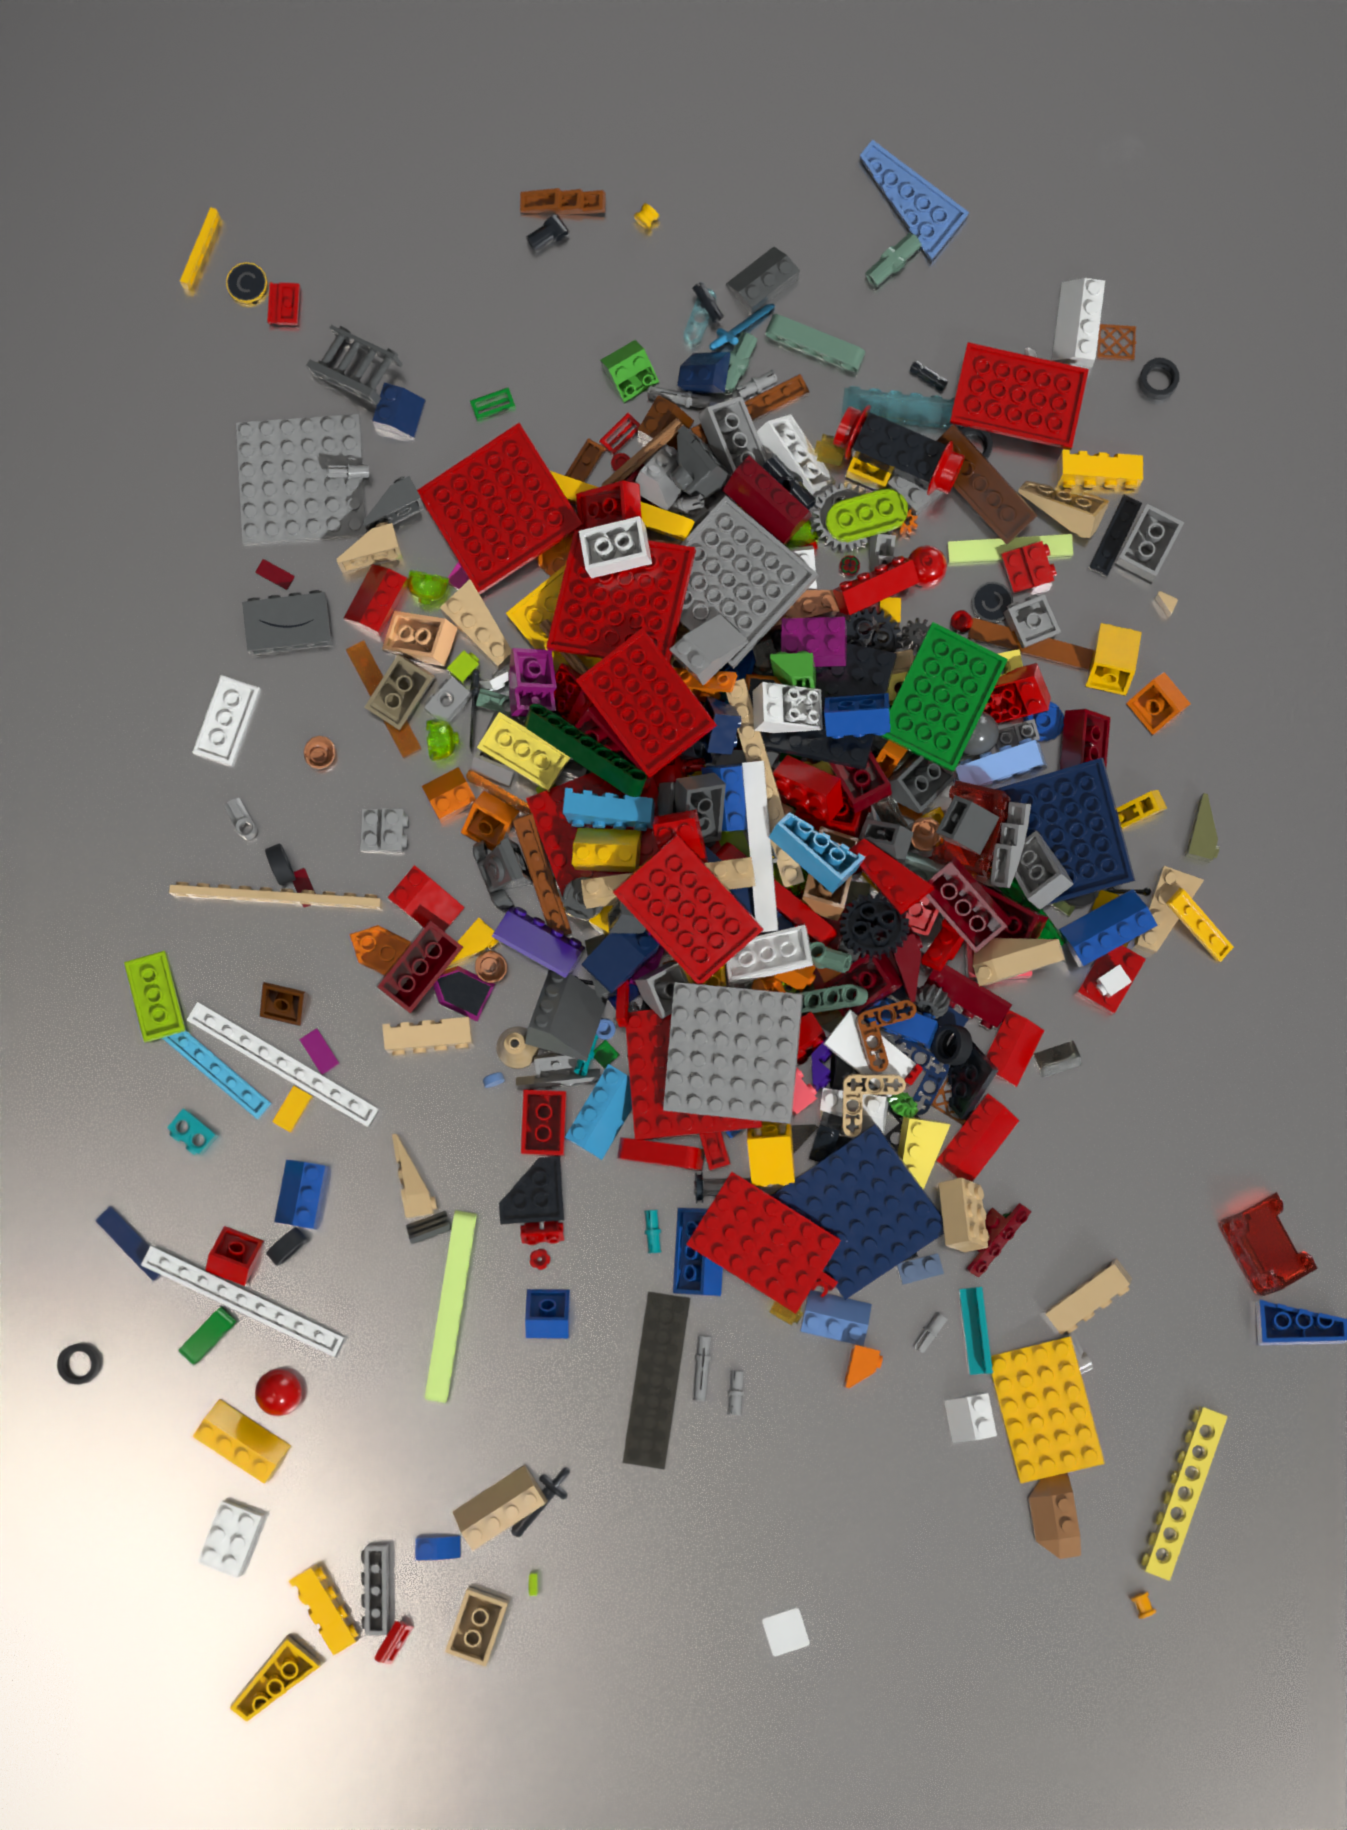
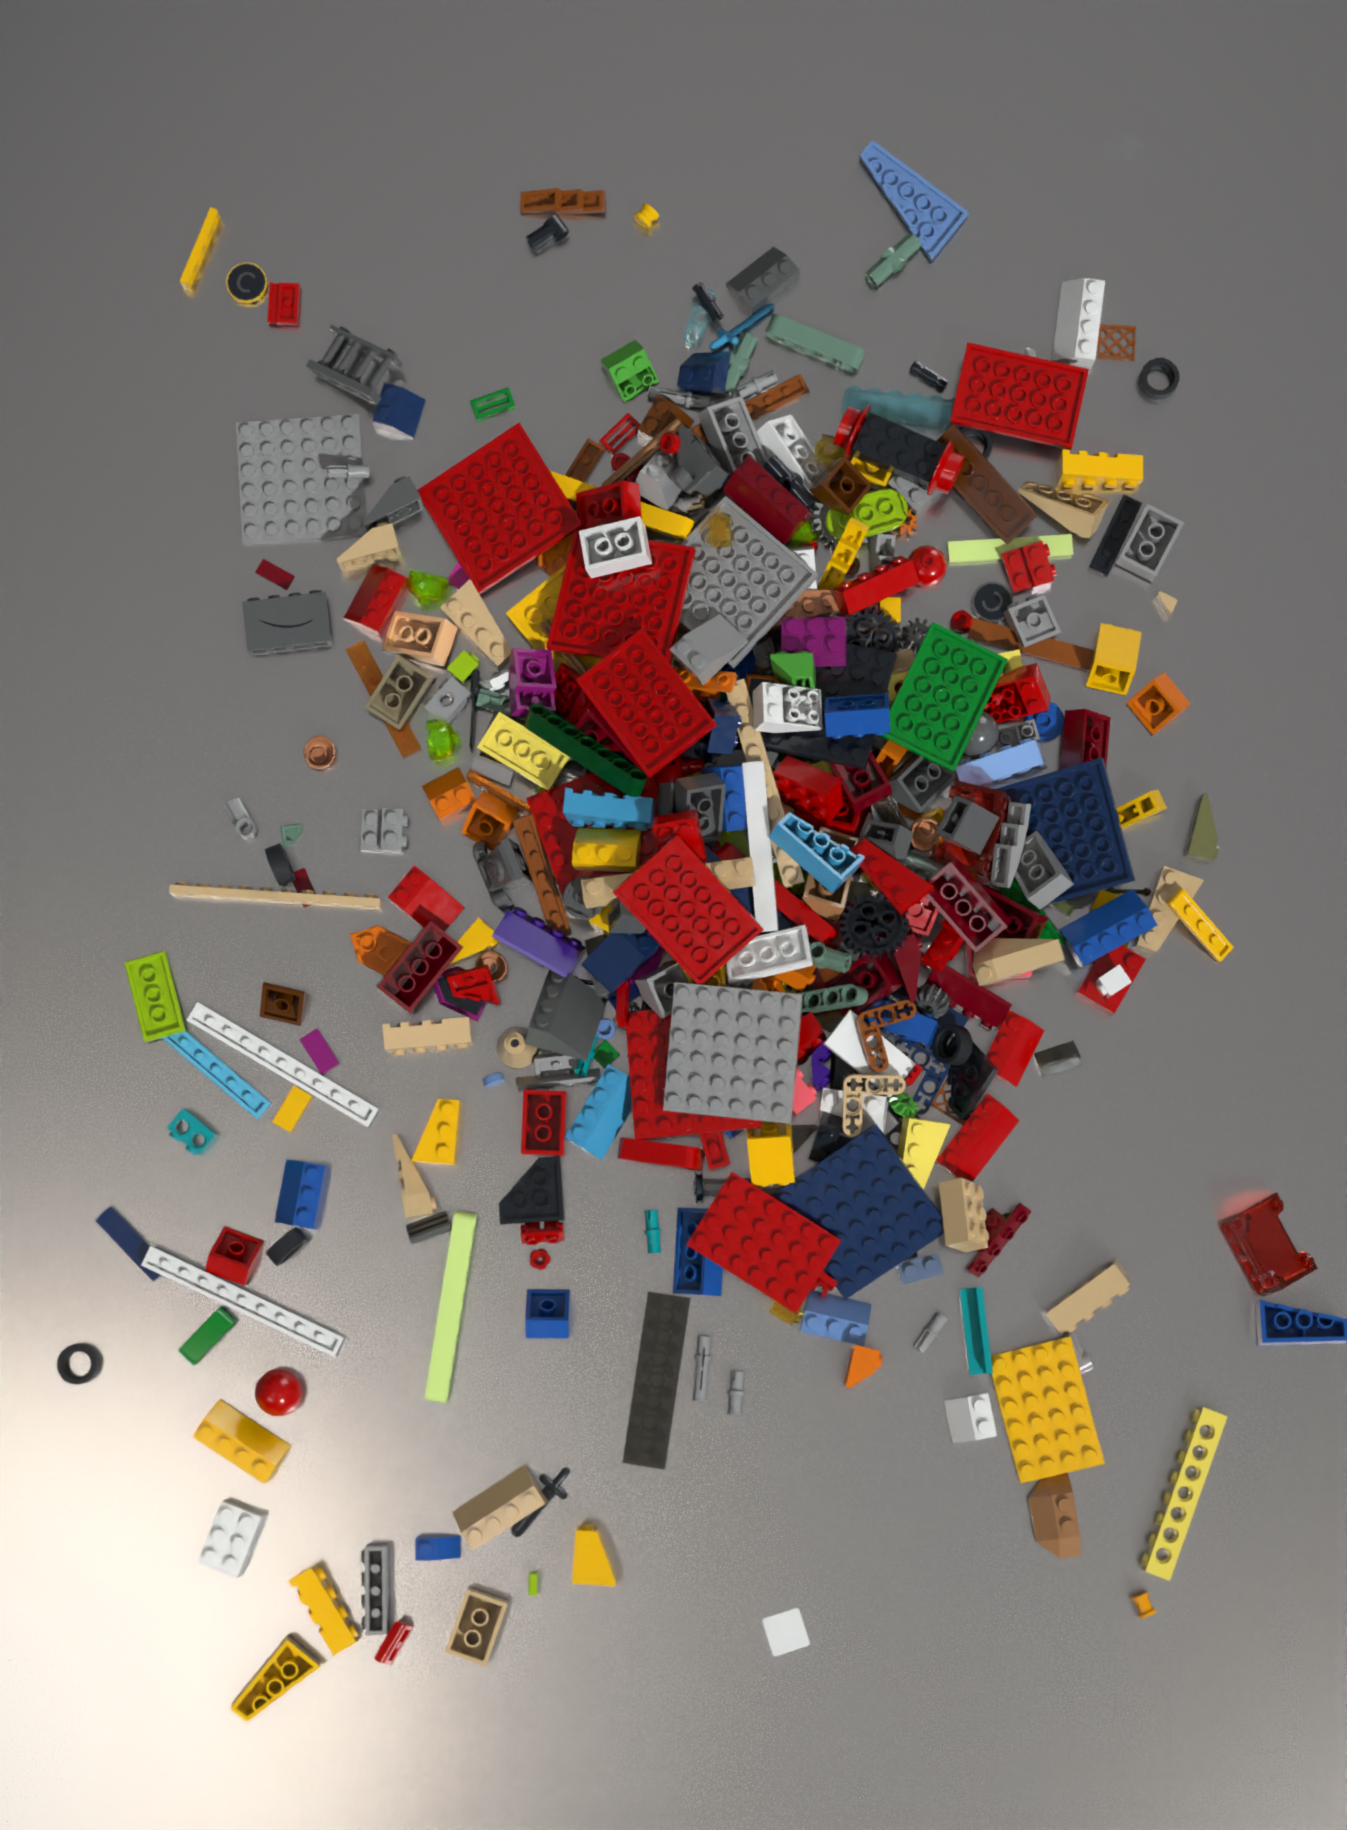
white tile [192,675,261,767] -> none
none -> sand green tile [280,823,302,848]
none -> yellow wedge [411,1099,461,1165]
none -> red wing [447,964,500,1005]
none -> yellow slope [572,1523,617,1586]
none -> red tile [660,432,680,454]
none -> clear yellow brick [709,514,732,548]
none -> reddish brown slope [809,456,872,515]
none -> yellow slope [817,517,870,590]

